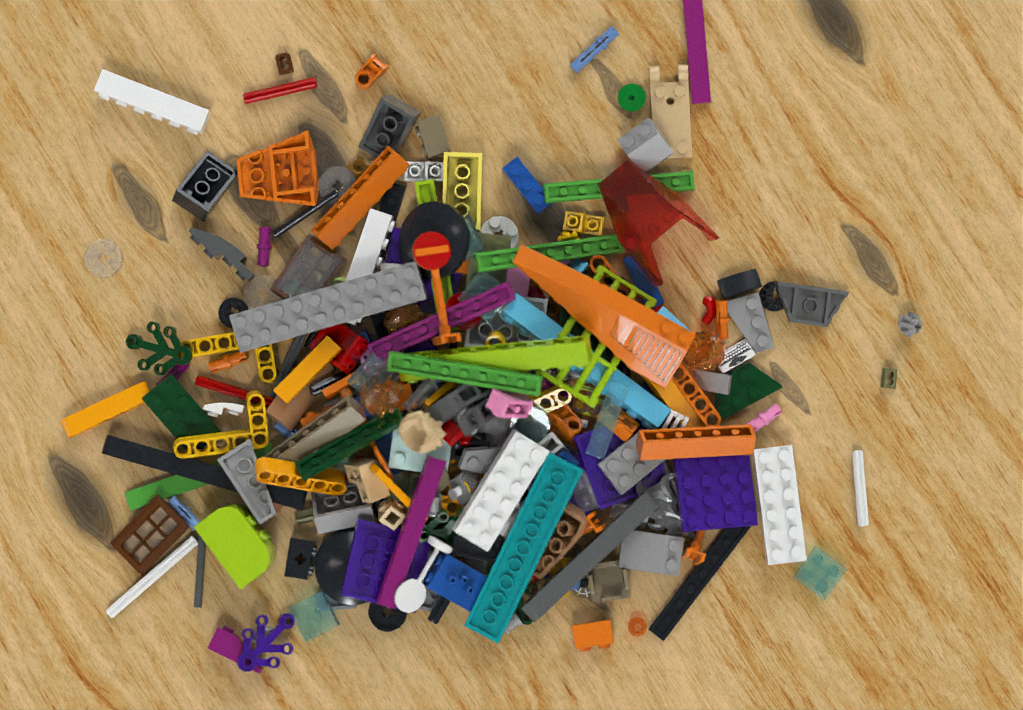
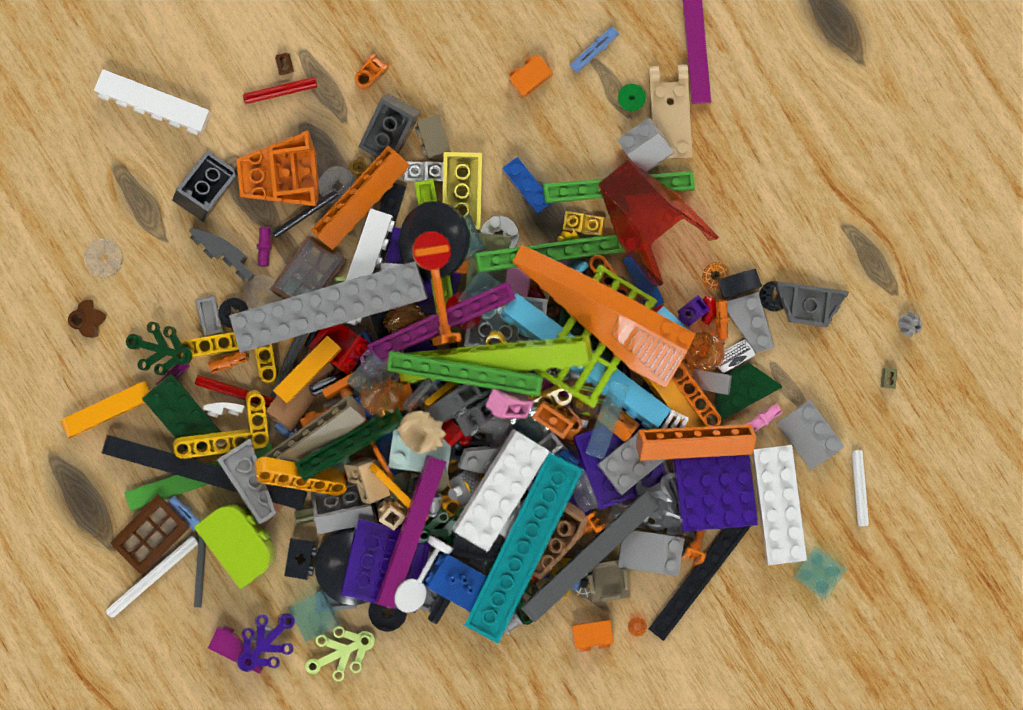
none -> reddish brown plate [68,300,107,338]
none -> light grey tile [196,296,223,337]
none -> yellowish green plant [305,626,375,682]
none -> orange brick [509,54,553,99]
none -> orange slope [532,399,575,439]
none -> dark purple brick [677,295,710,326]
none -> clear orange piece [702,262,729,289]
none -> light grey slope [777,400,845,470]

